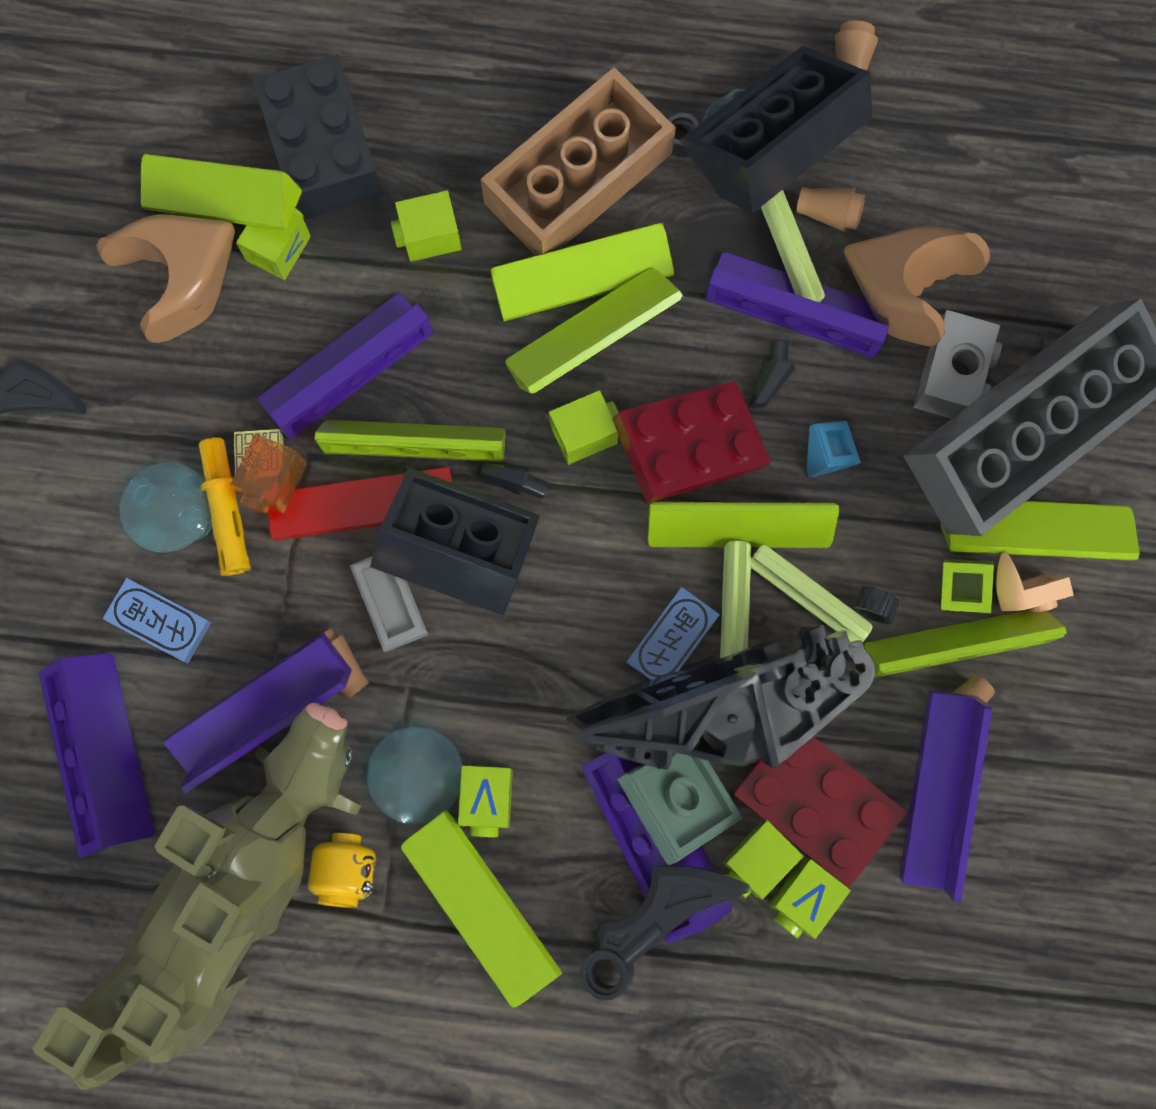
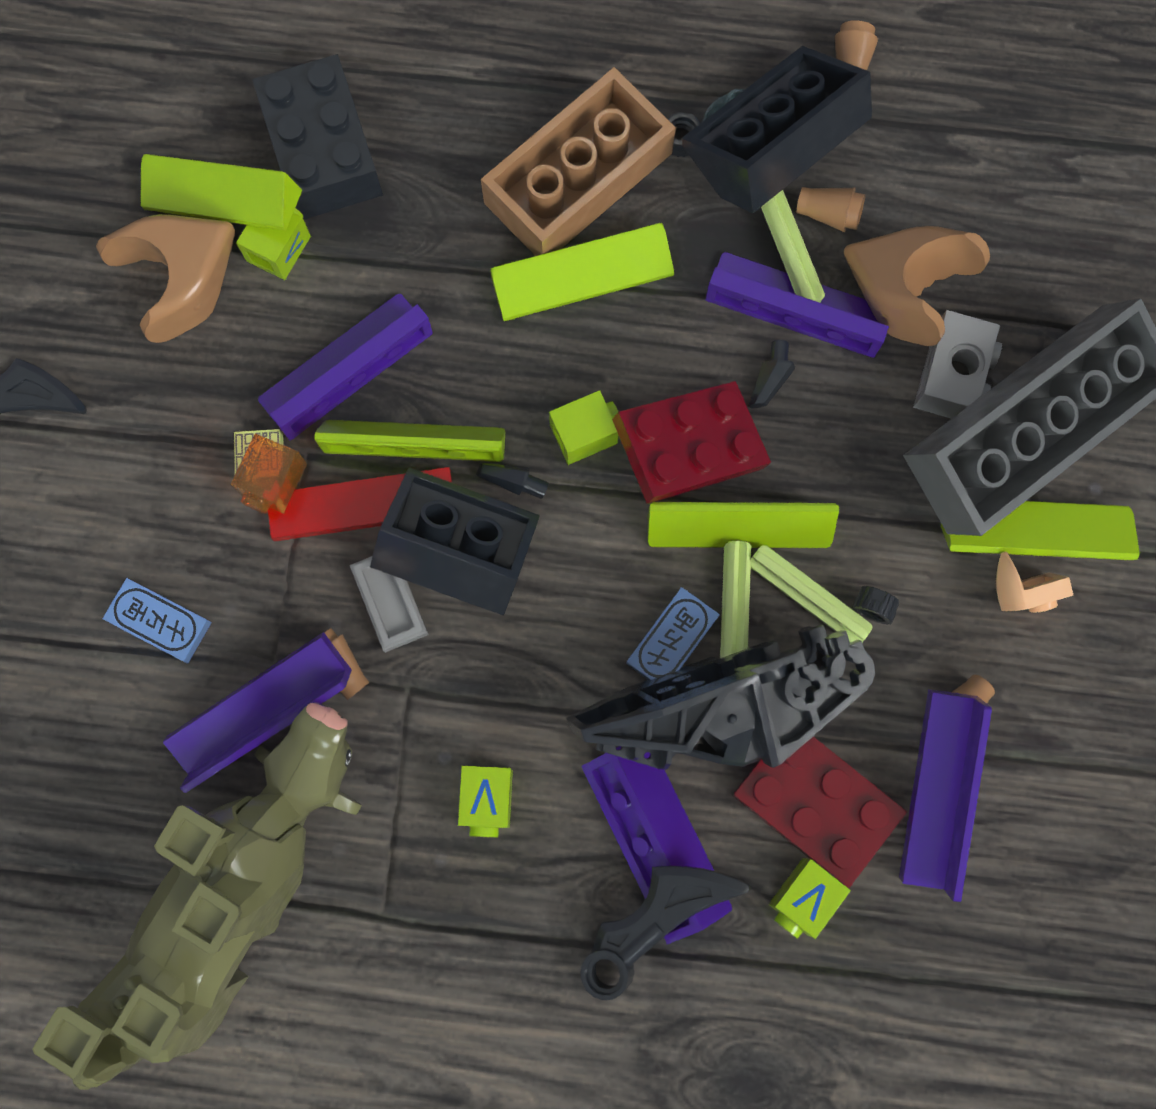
dark purple panel [38,653,154,857] -> none
clear light blue dish [120,462,211,553] -> none
yellow axle [199,437,251,576] -> none
yellow head [308,833,376,908] -> none
clear light blue dish [367,727,462,824] -> none
lime brick [391,190,462,262] -> none
lime slope [401,810,562,1008] -> none
lime slope [505,268,682,394] -> none
sand green tile [617,753,743,866] -> none
lime brick [722,821,804,900] -> none
dark azure slope [806,421,861,477] -> none
lime slope [863,610,1067,678] -> none
lime brick [941,559,994,613] -> none

